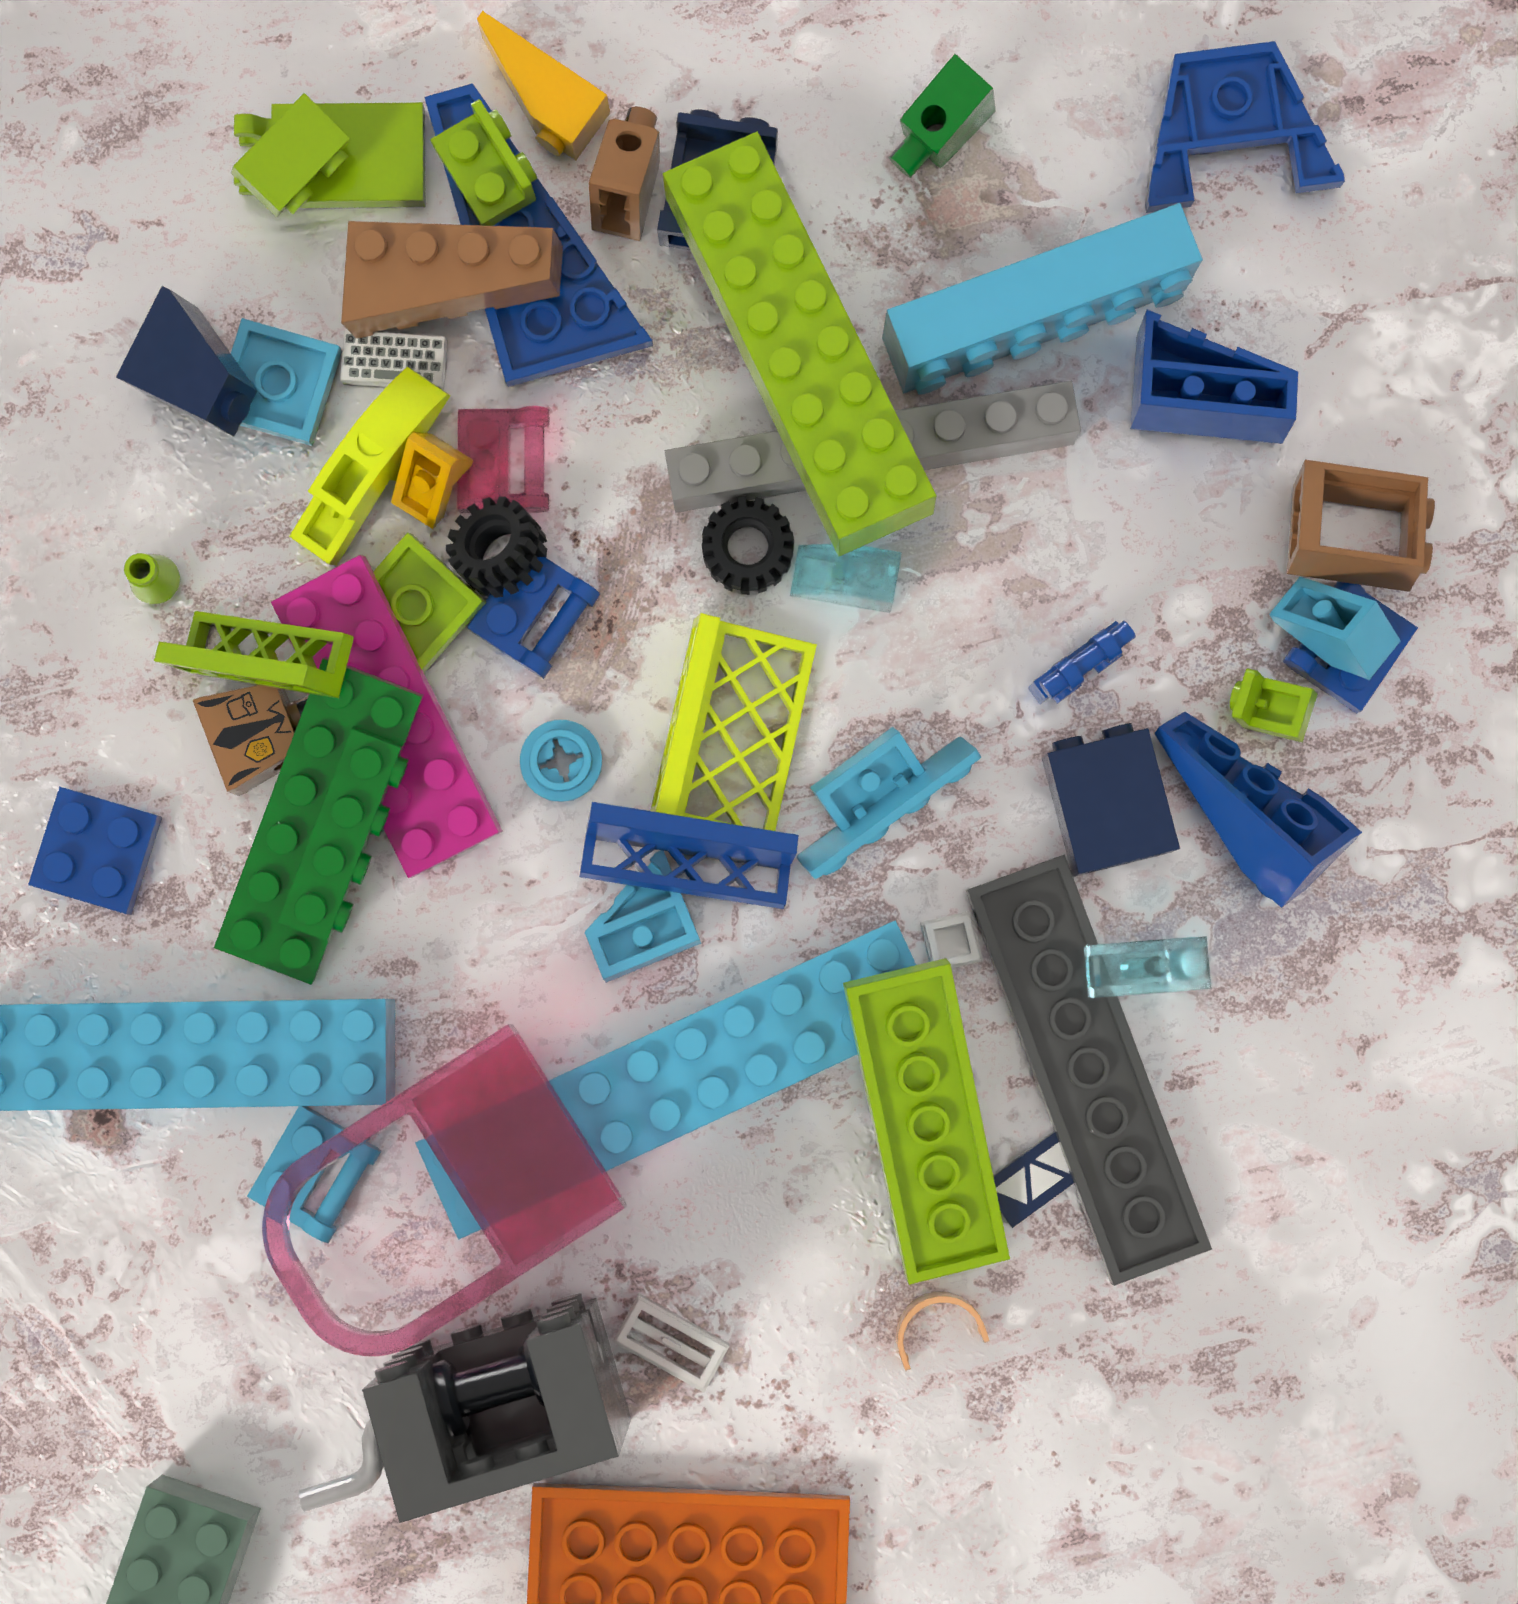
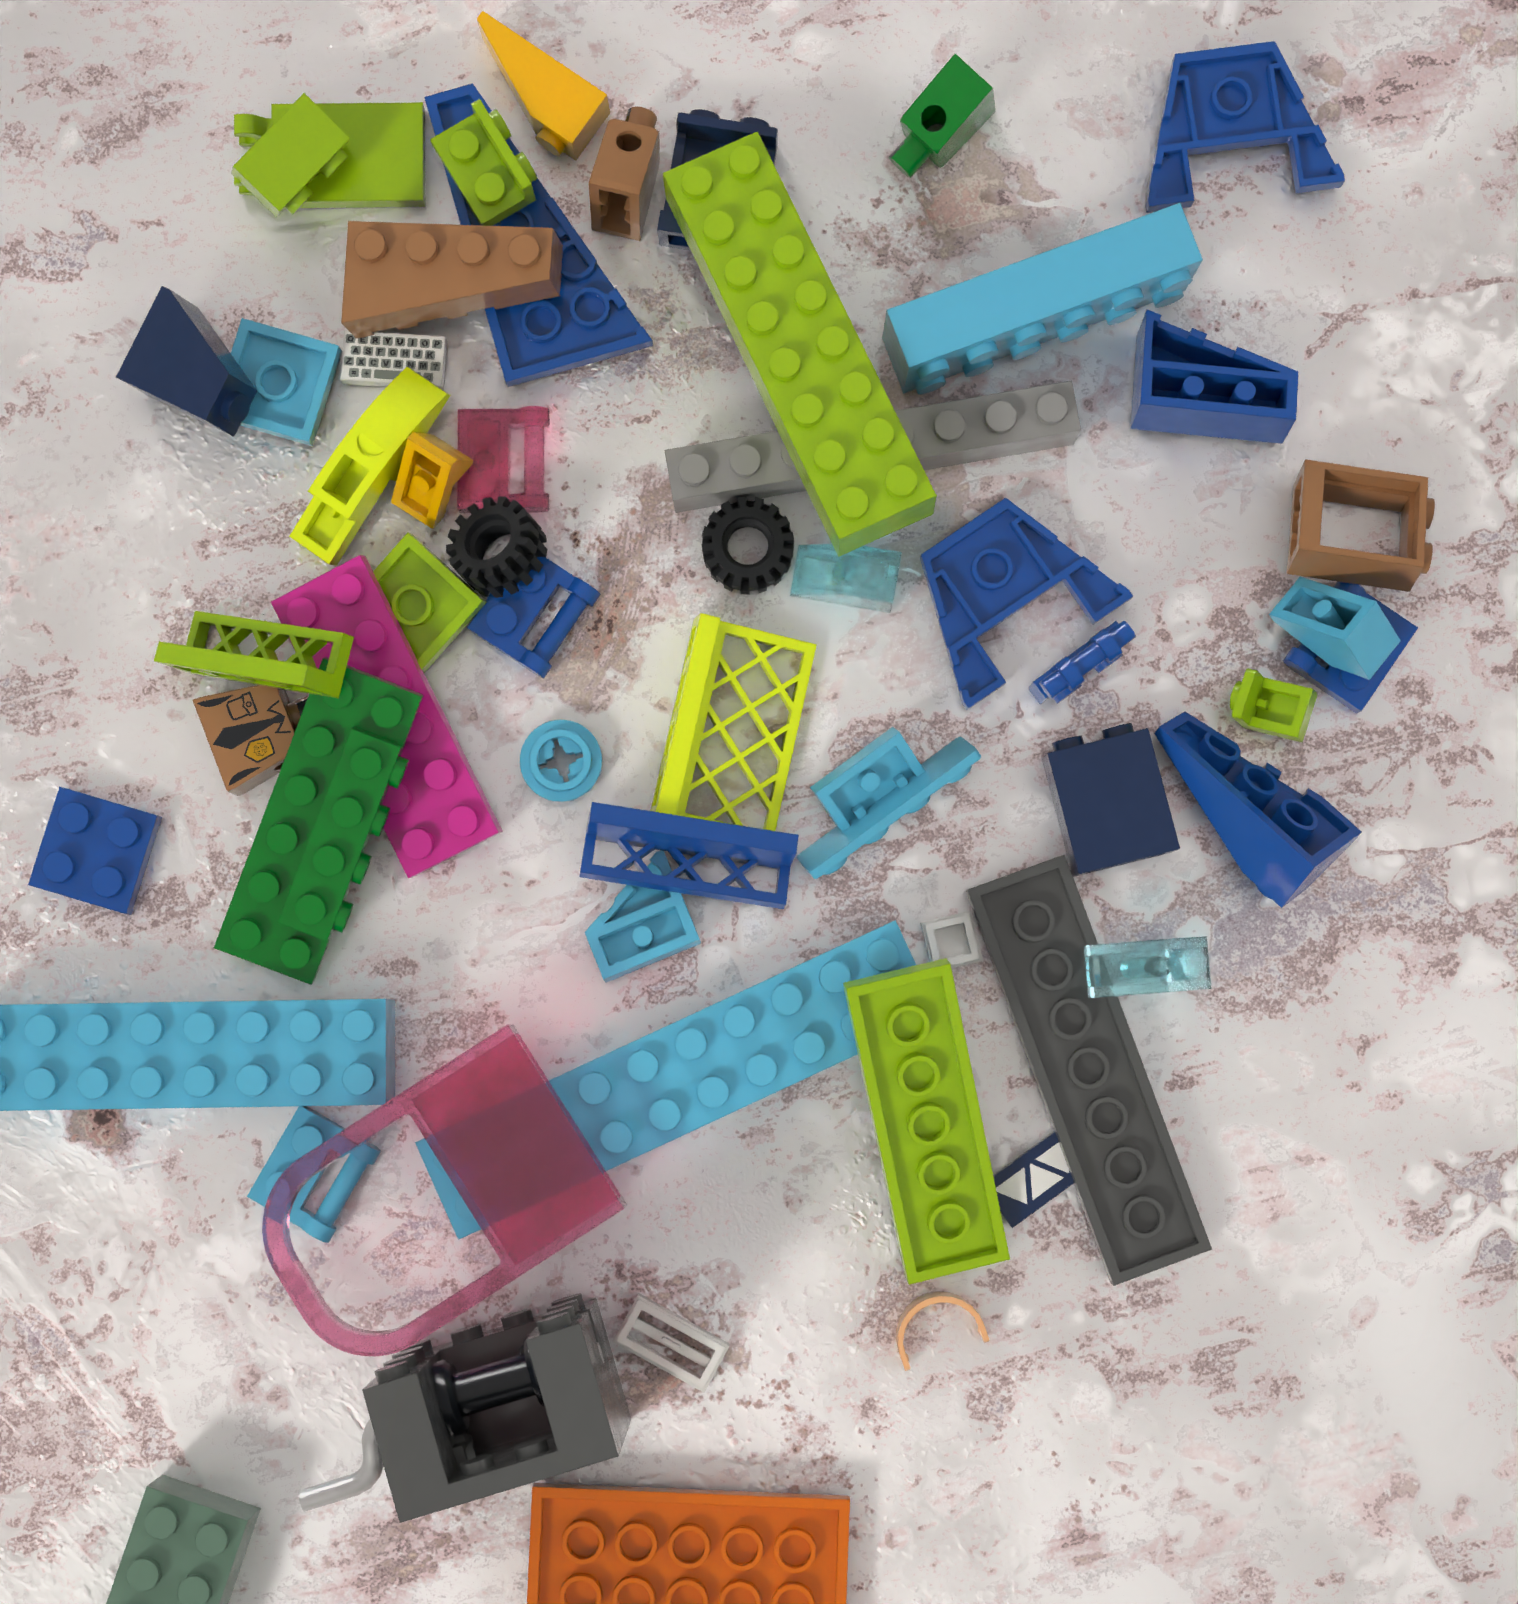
lime cone [124,553,180,604] -> none
none -> blue wing [920,498,1133,710]

